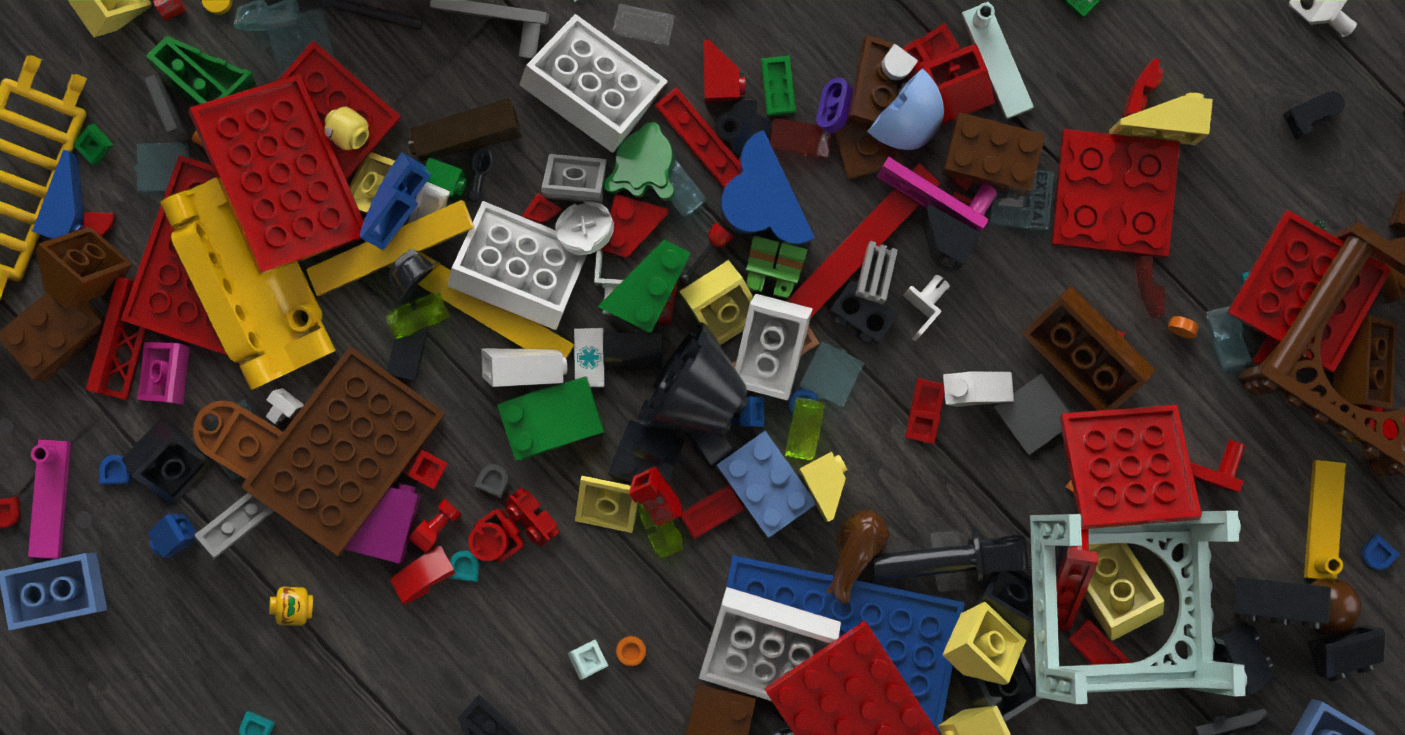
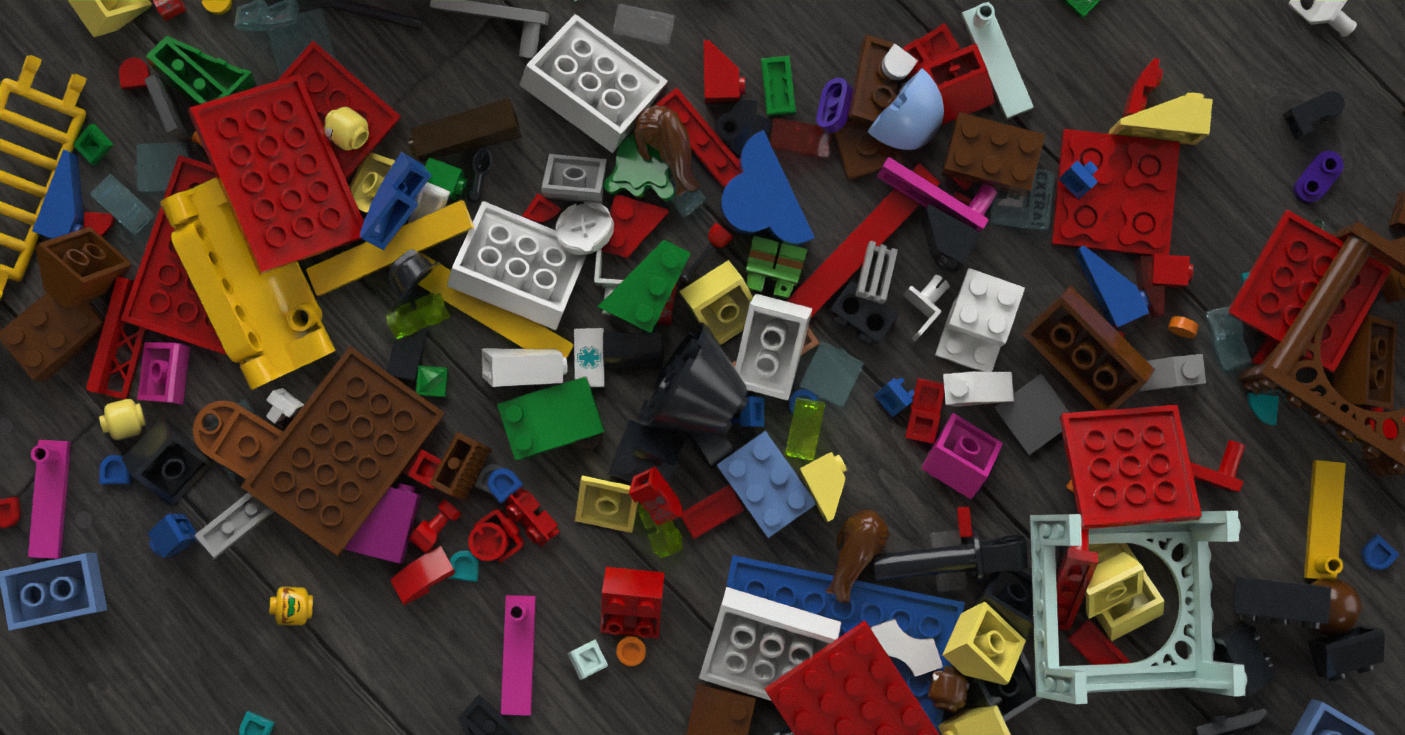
none -> clear light blue slope [90,174,155,235]
none -> light yellow head [99,399,146,440]
none -> red tile [119,57,151,90]
none -> green tile [416,365,449,397]
none -> reddish brown brick [429,431,492,500]
none -> blue tile [488,468,524,504]
none -> dark pink piece [501,595,536,716]
none -> red slope [600,567,665,639]
none -> reddish brown hair [634,105,700,196]
none -> white tile [870,619,943,676]
none -> blue tile [874,378,915,418]
none -> dark pink slope [921,413,1003,499]
none -> reddish brown head [928,666,970,712]
none -> white bracket [934,268,1025,372]
none -> red tile [956,506,972,537]
none -> blue tile [1059,161,1098,200]
none -> blue slope [1074,246,1150,329]
none -> light yellow slope [1086,552,1144,619]
none -> light grey slope [1139,354,1206,391]
none -> red brick [1147,254,1193,289]
none -> teal tile [1247,393,1279,426]
none -> dark purple plate [1293,151,1344,204]

